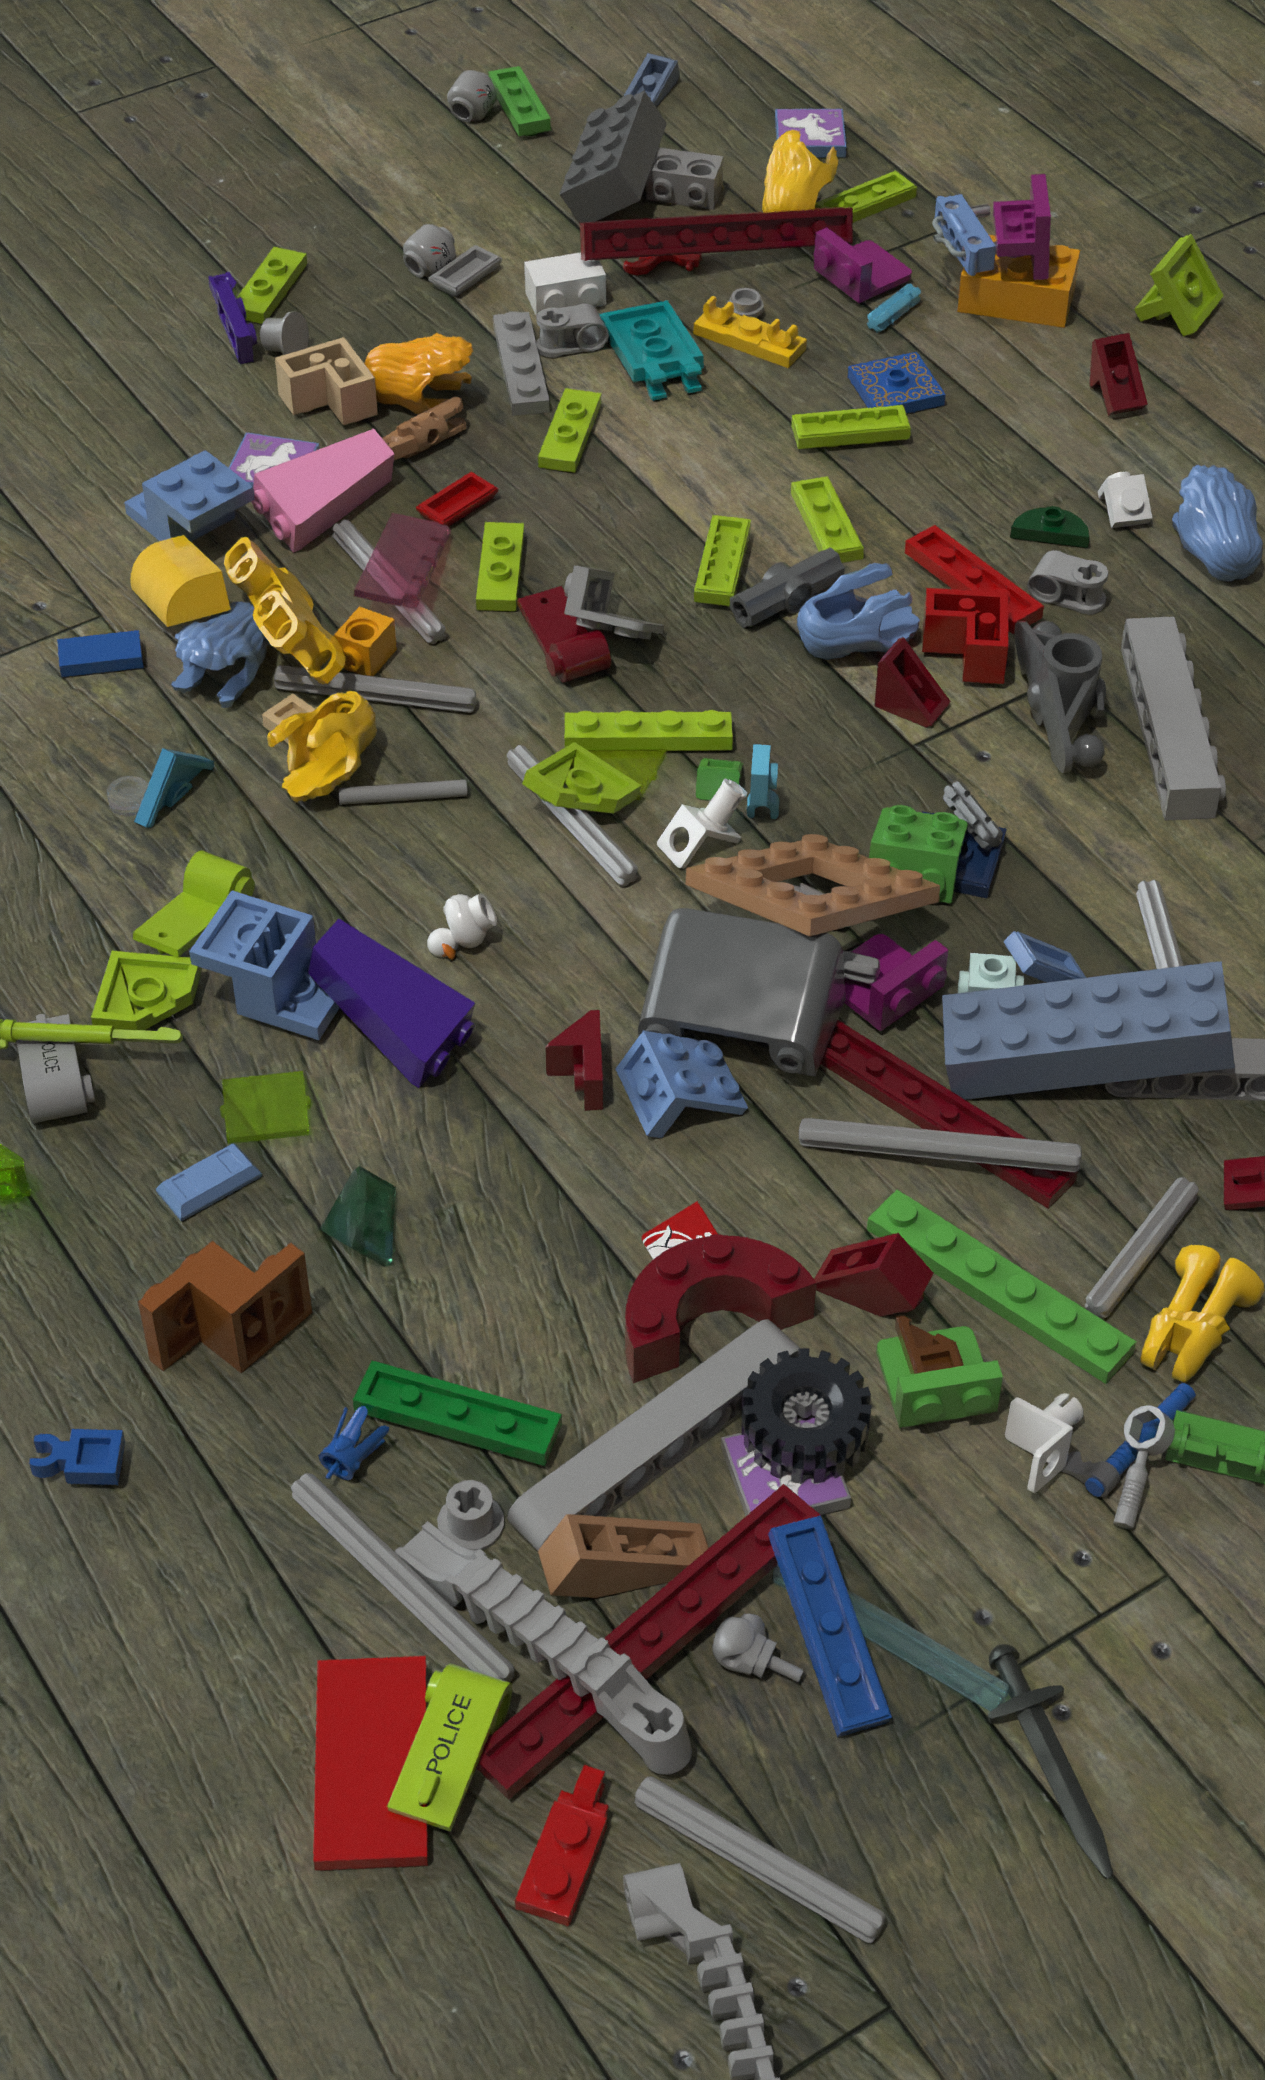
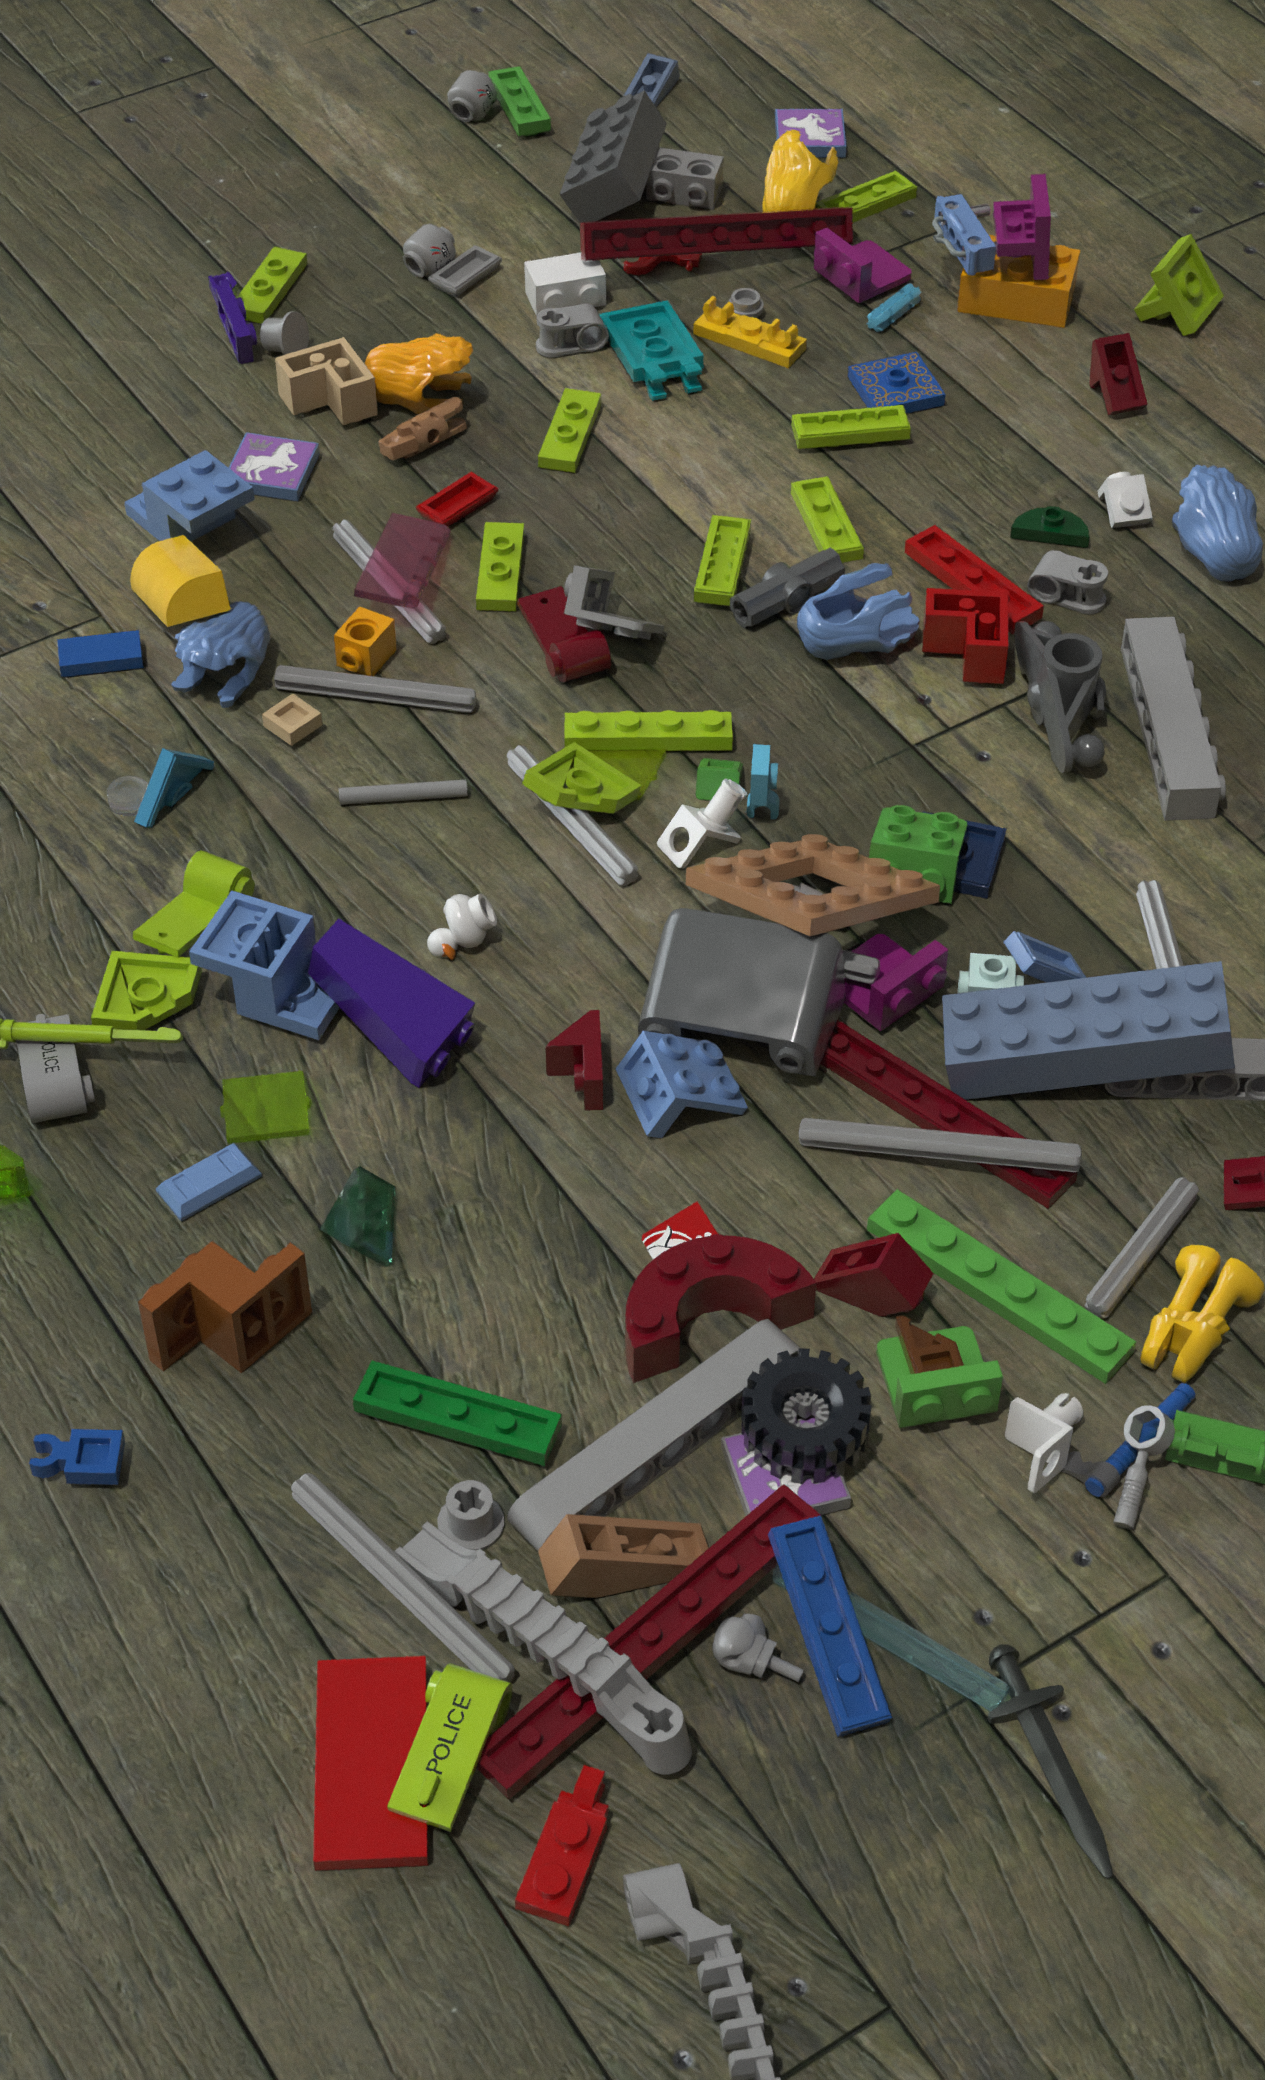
yellow piece [224,537,346,684] -> none
bright pink slope [252,429,395,553] -> none
yellow hair [267,691,377,802] -> none
blue piece [319,1406,389,1480] -> none
light grey plate [493,312,550,416] -> none
light grey axle [635,1777,885,1943] -> none
dark red slope [874,637,951,728] -> none
dark grey axle [943,781,1003,850] -> none

